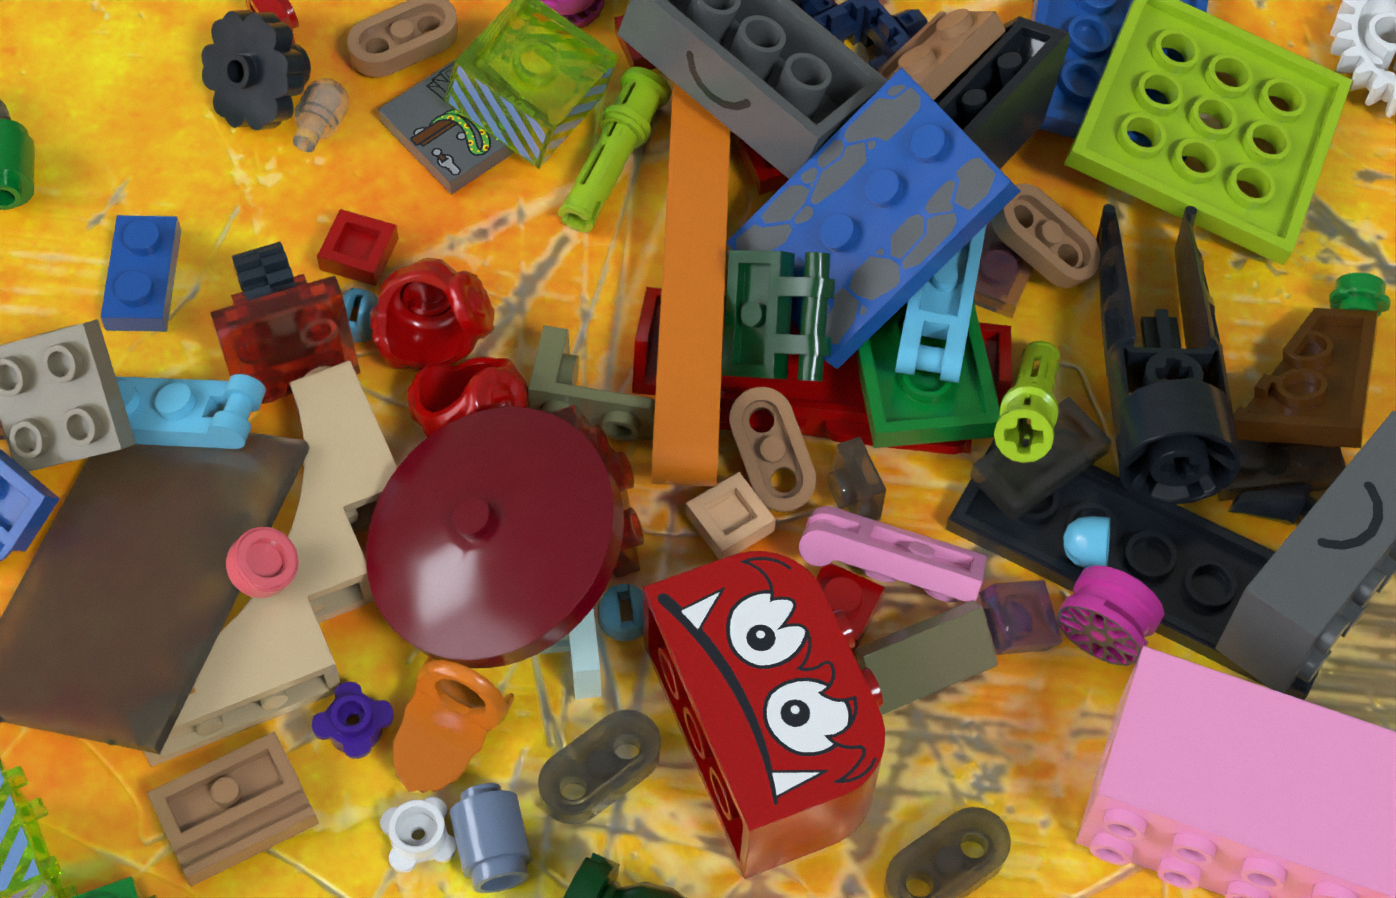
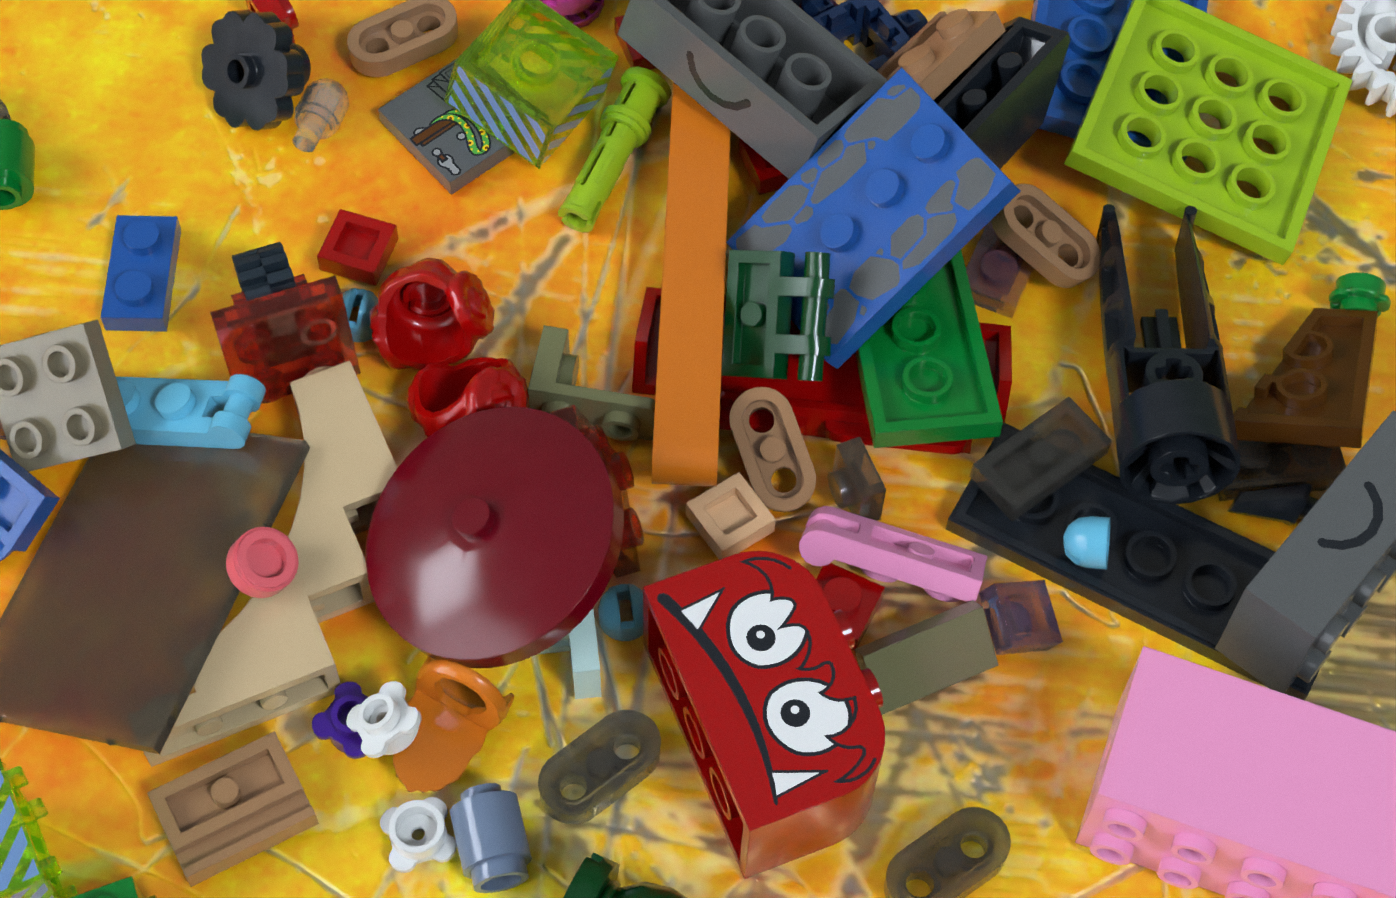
medium azure plate [895,226,986,383] -> none
lime pin [994,340,1060,463] -> none
dark pink wheel [1056,565,1165,666] -> none
none -> white plate [346,681,421,758]

